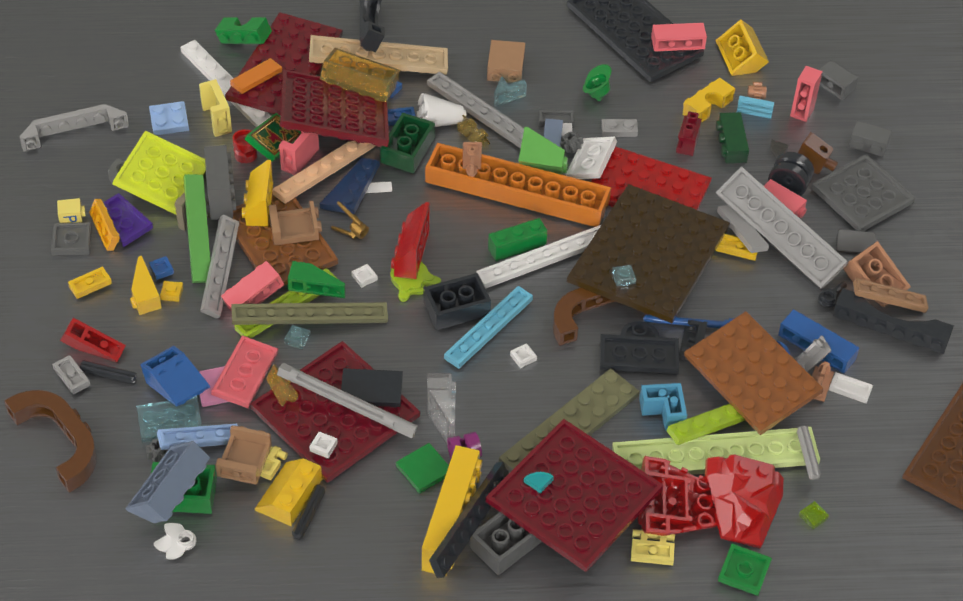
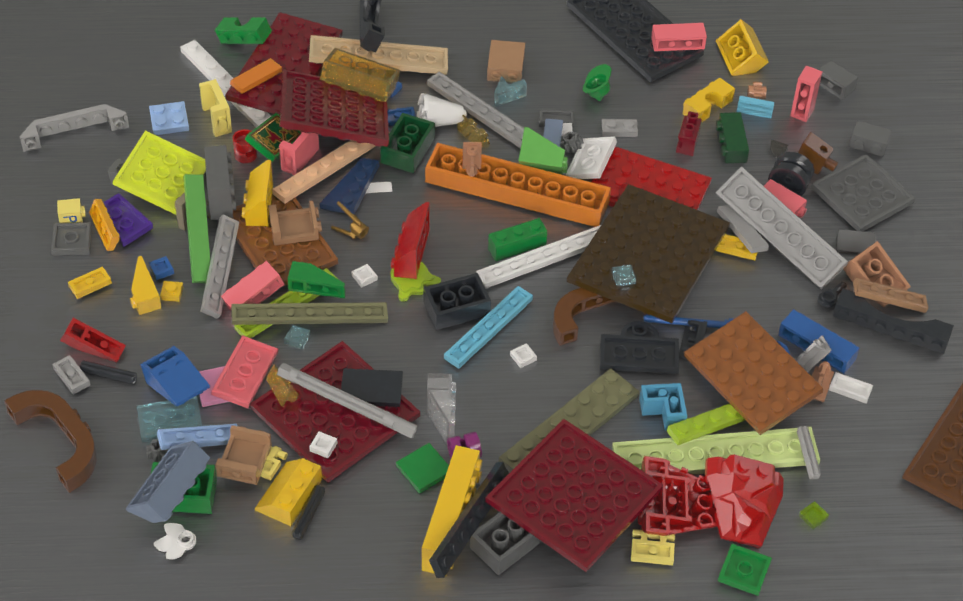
teal tile [524,472,554,493] -> none

